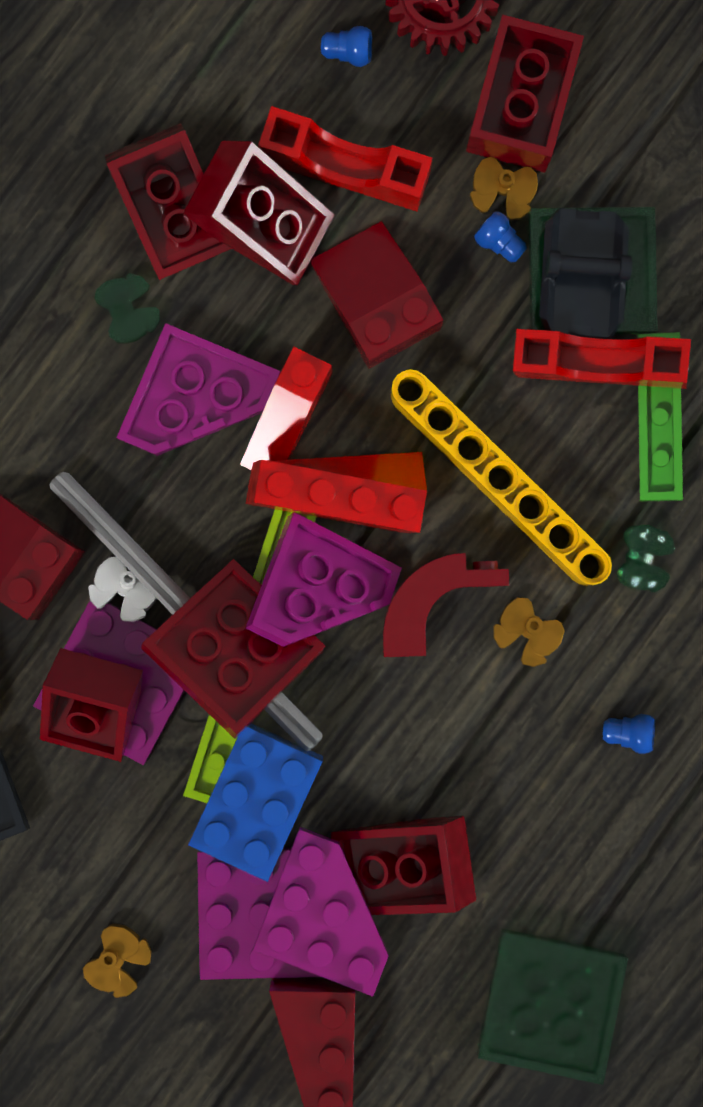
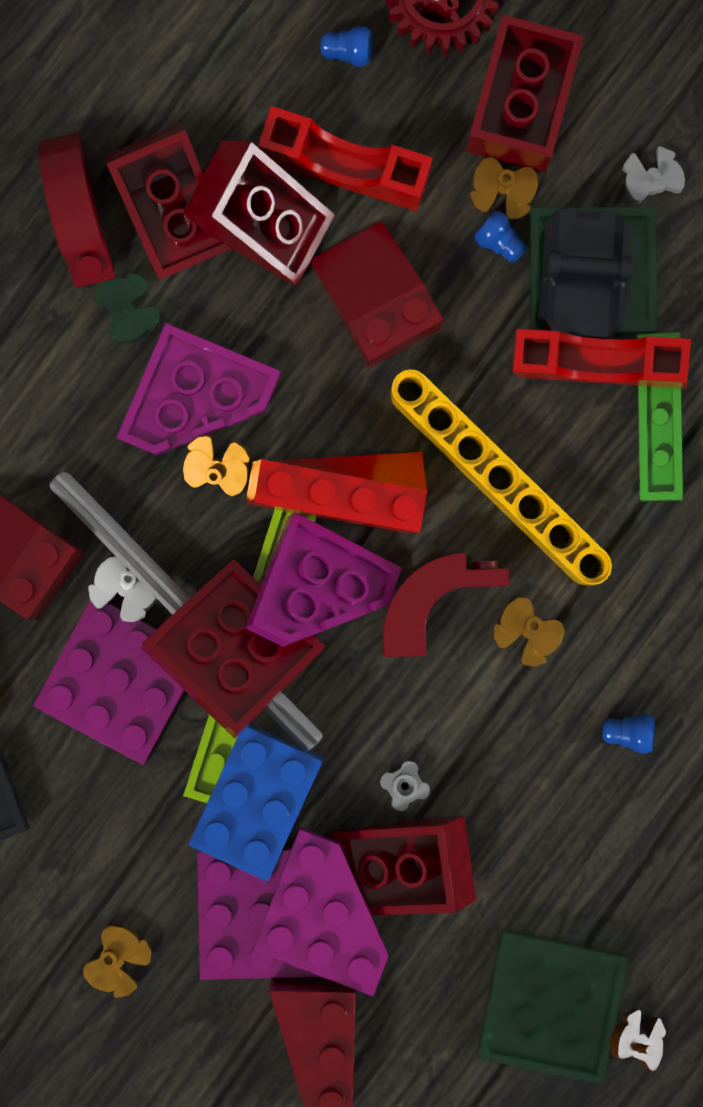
dark red slope [40,648,143,762] -> none
red slope [240,347,333,470] -> none
clear green piece [617,525,675,592] -> none
none -> dark red arch [38,132,115,288]
none -> piece [183,435,251,496]
none -> light grey plate [380,761,430,811]
none -> piece [610,1008,666,1071]
none -> light grey piece [622,146,685,205]

